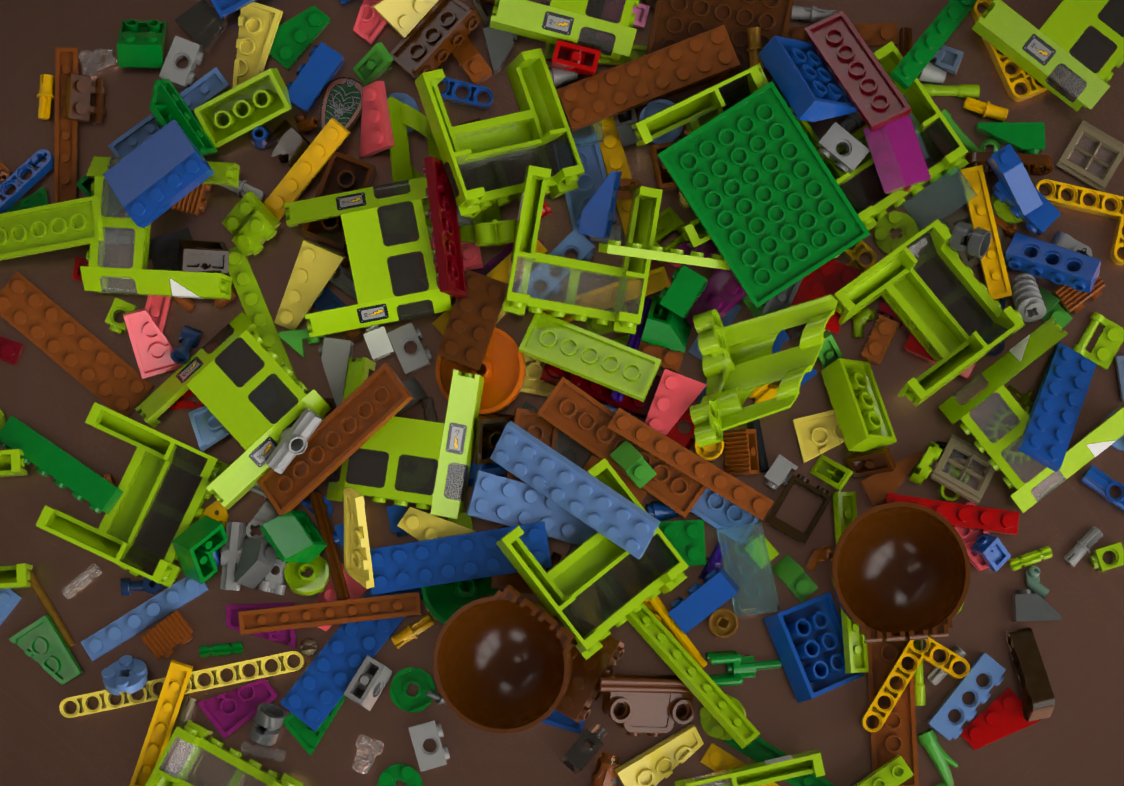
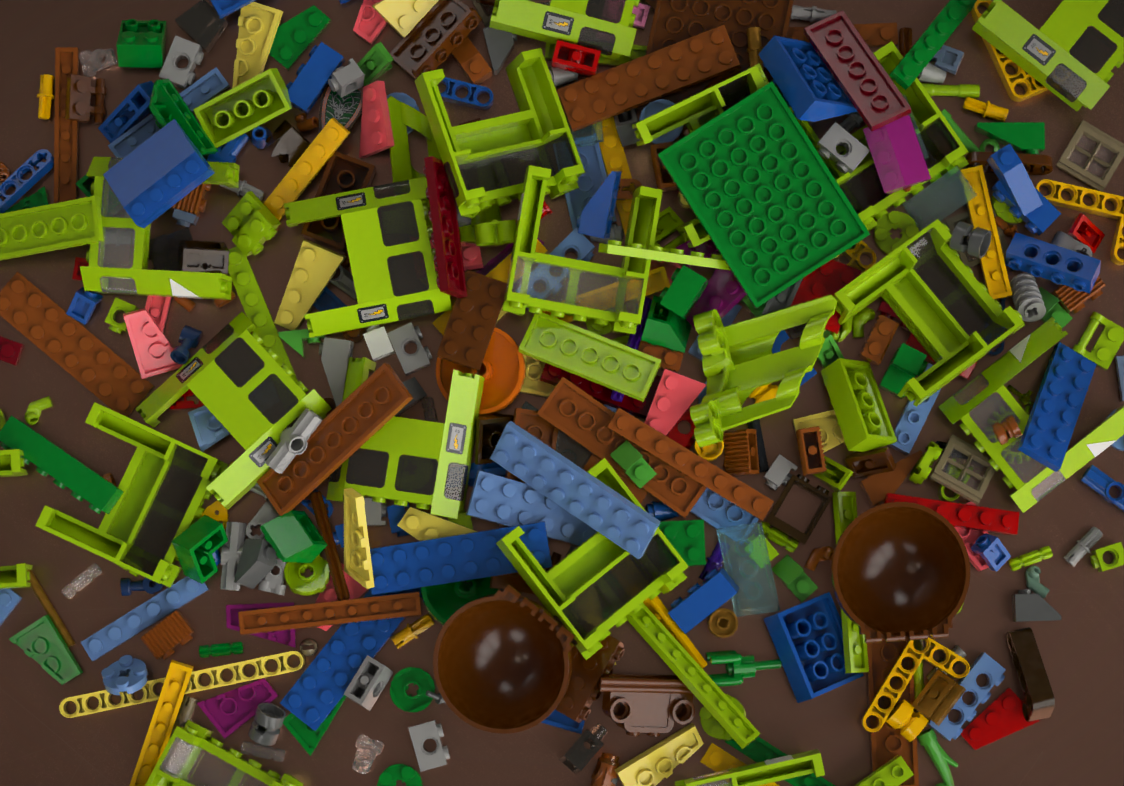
none -> lime arm [24,396,53,425]
none -> blue bracket [66,286,103,325]
none -> blue slope [98,81,154,143]
none -> sand blue plate [172,208,199,228]
none -> blue piece [207,134,250,163]
none -> light grey brick [328,58,365,98]
none -> light grey brick [364,497,387,526]
none -> lime axle [756,521,799,552]
none -> dark orange brick [796,426,827,476]
none -> lime arm [830,317,853,342]
none -> green brick [878,343,928,399]
none -> medium blue brick [886,363,941,455]
none -> yellow wheel [886,699,929,742]
none -> pearl gold plate [912,670,966,726]
none -> dark orange wheel [991,415,1022,445]
none -> red slope [1066,213,1105,254]

